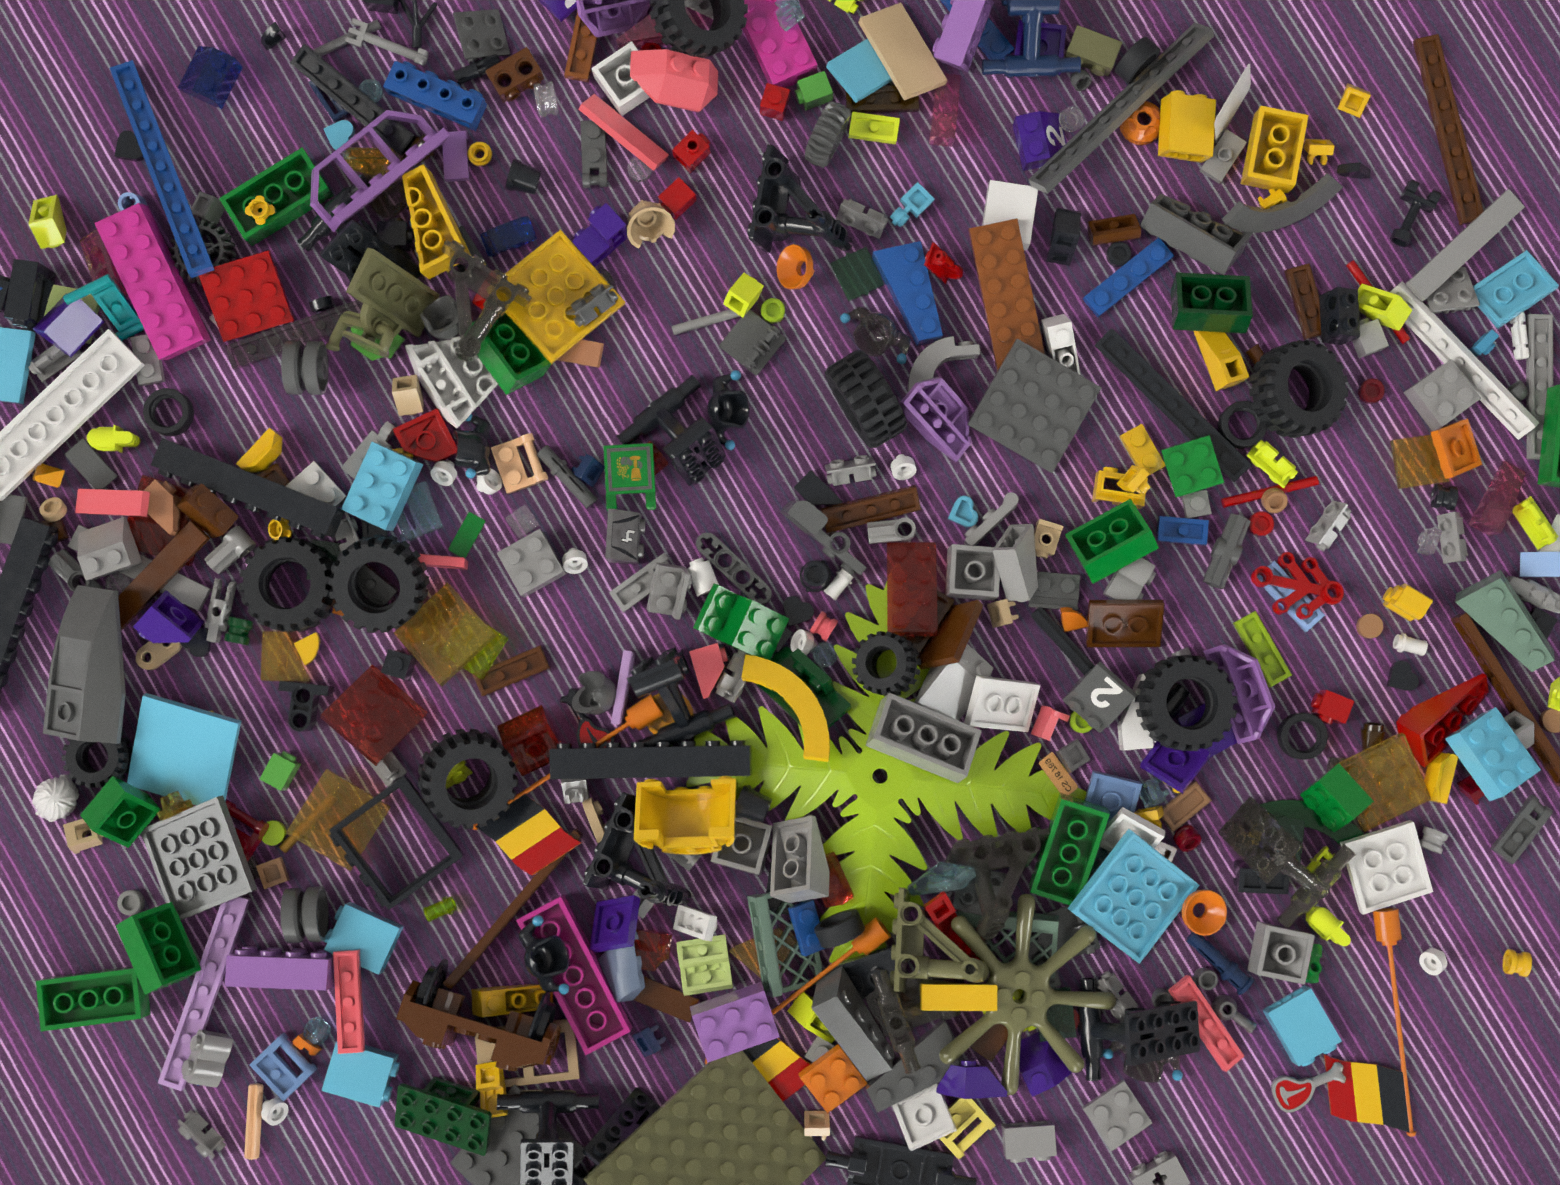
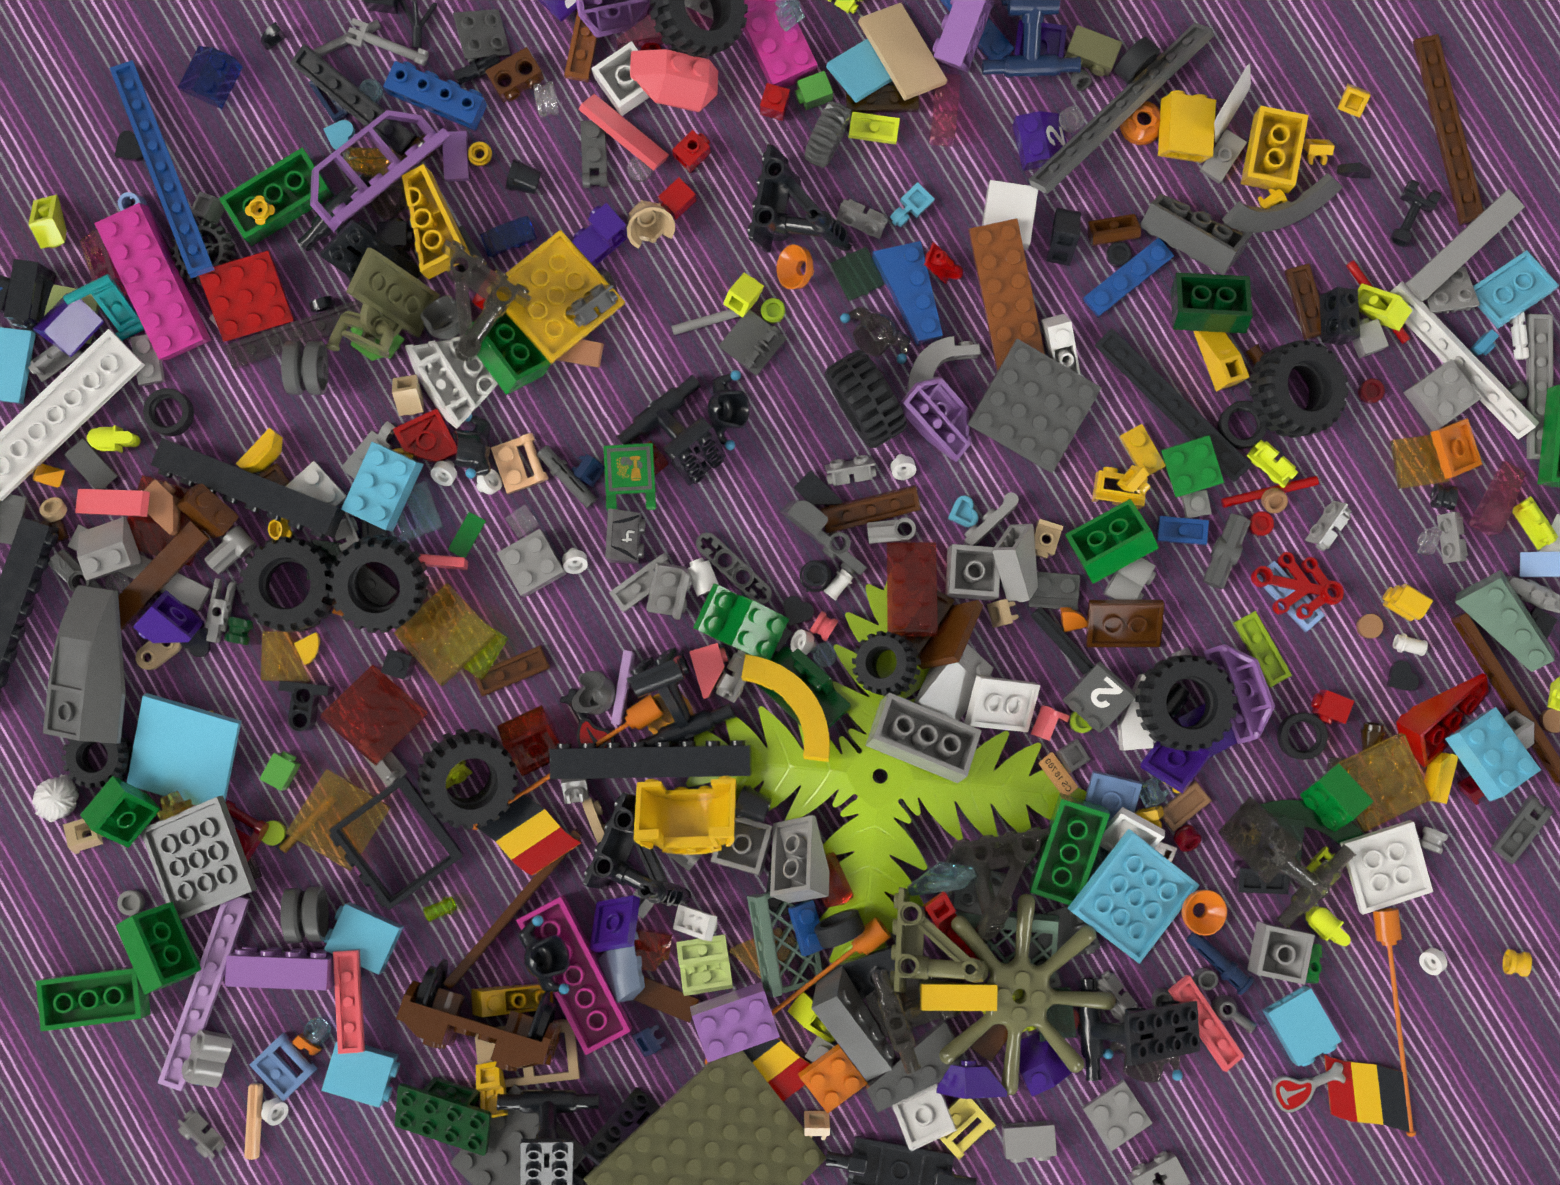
medium nougat plate [256,857,290,889] -> none

